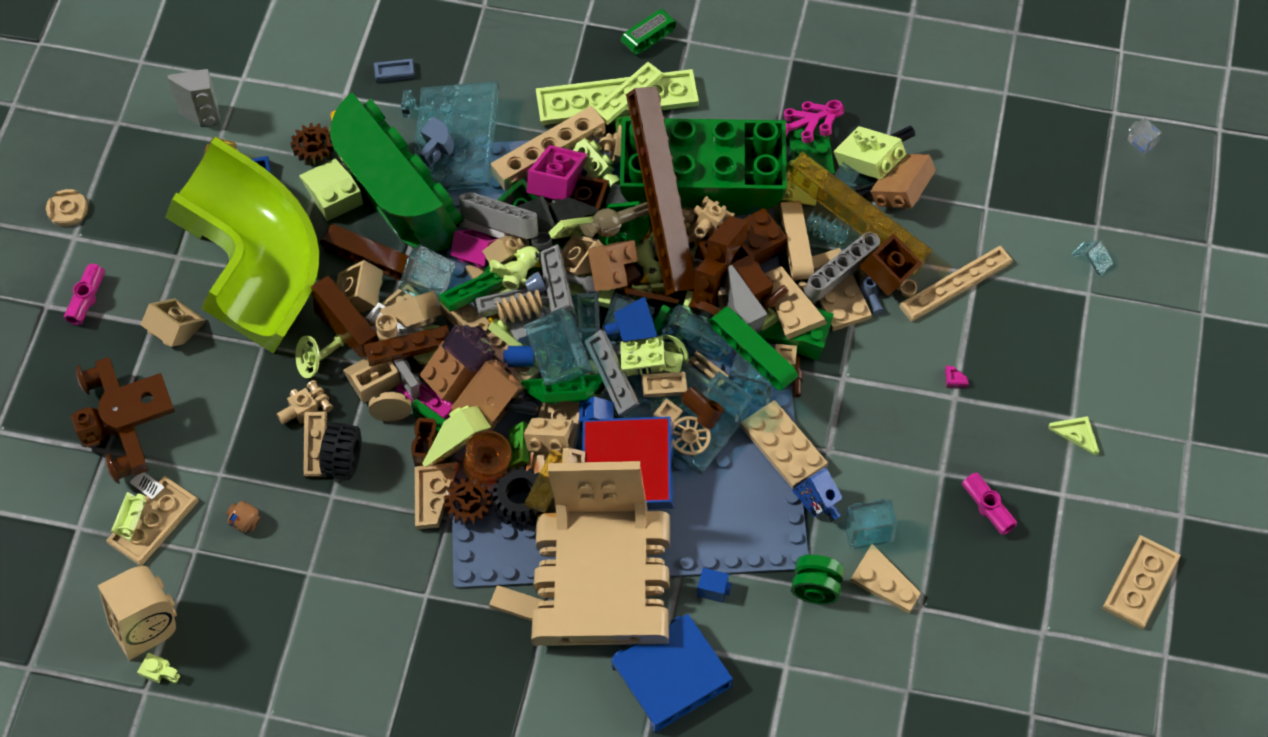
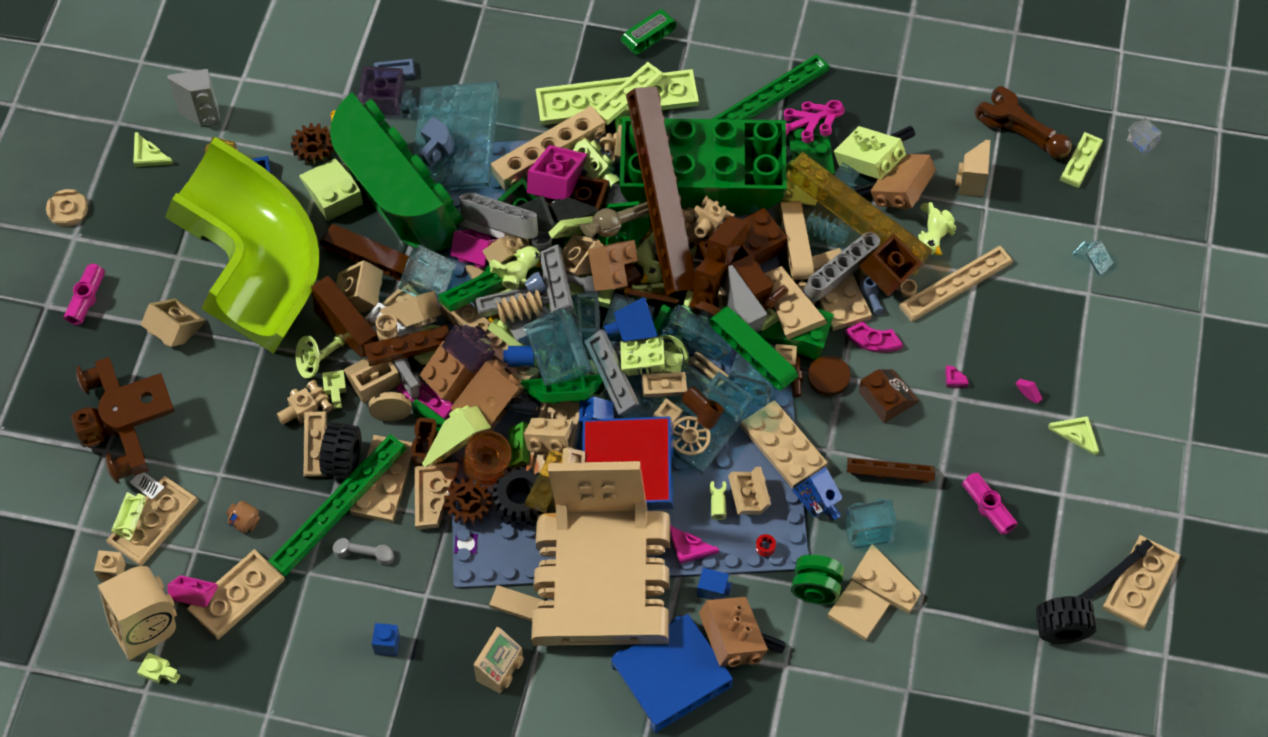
none -> tan brick [94,550,126,582]
none -> yellowish green tile [134,132,172,167]
none -> dark pink slope [167,575,218,608]
none -> tan tile [187,549,285,640]
none -> green plate [268,434,407,577]
none -> yellowish green plate [322,370,346,409]
none -> light grey bar [332,538,394,566]
none -> tan plate [350,435,413,523]
none -> clear purple brick [358,66,405,115]
none -> blue brick [372,623,400,656]
none -> tile [454,534,478,554]
none -> tan slope [473,627,524,693]
none -> dark pink tile [670,524,719,564]
none -> medium nougat piece [699,597,786,667]
none -> yellowish green bar [710,481,727,520]
none -> green tile [712,54,830,120]
none -> tan bracket [728,467,771,515]
none -> red bush [756,534,776,557]
none -> reddish brown tile [808,356,850,396]
none -> tan tile [828,580,890,641]
none -> dark pink tile [844,322,903,353]
none -> reddish brown plate [847,457,935,483]
none -> reddish brown slope [859,369,919,423]
none -> yellowish green animal [918,202,956,256]
none -> tan slope [955,140,990,197]
none -> reddish brown piece [975,86,1072,159]
none -> dark pink tile [1015,379,1042,403]
none -> black tyre [1036,596,1096,644]
none -> yellowish green tile [1060,132,1103,188]
none -> black sword [1078,539,1153,600]

